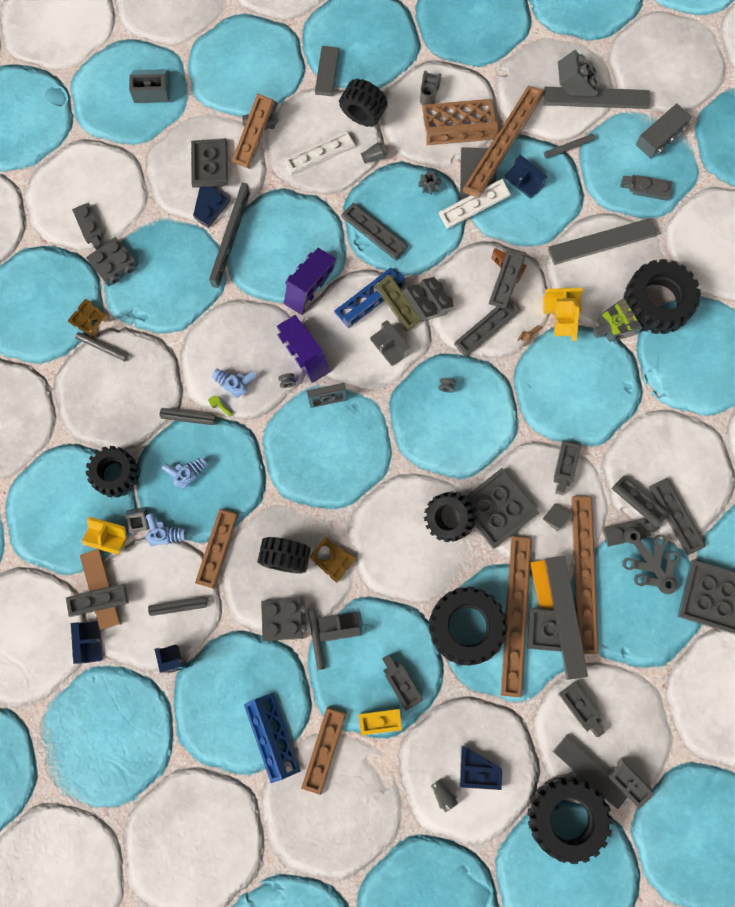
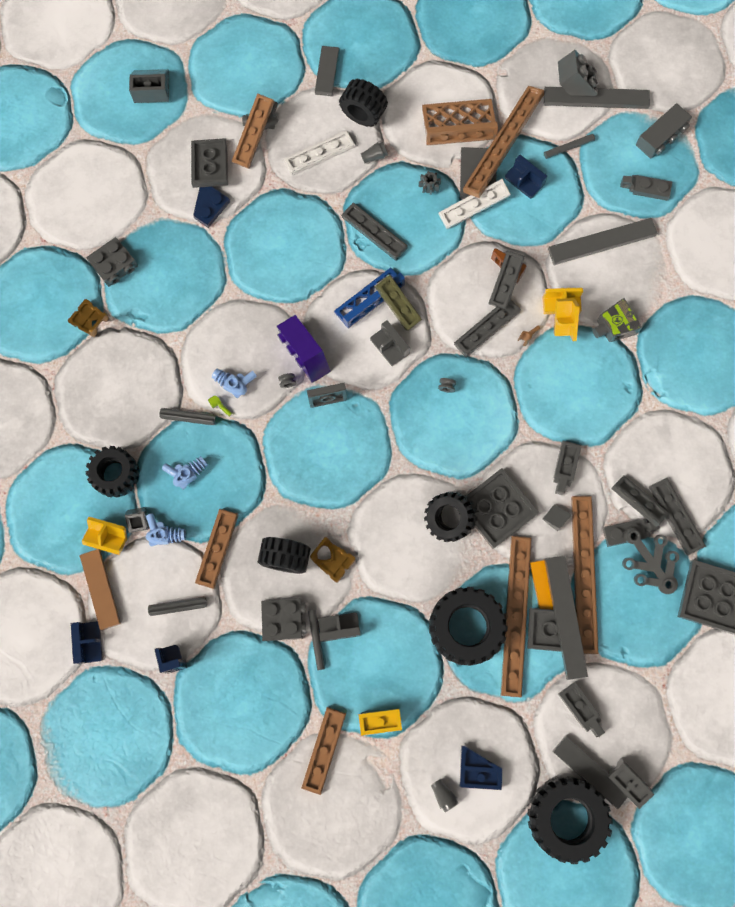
dark grey tile [65,584,129,617] -> none
dark grey hinge [72,202,103,250] -> none
dark grey bar [75,332,128,362] -> none
dark grey tile [209,182,250,288] -> none
blue fence [244,693,301,783] -> none
dark purple wedge [284,248,336,315] -> none
dark grey hinge [382,655,423,711] -> none
dark grey plate [402,277,454,322] -> none
dark grey piece [420,70,442,105] -> none
black tyre [623,259,701,334] -> none

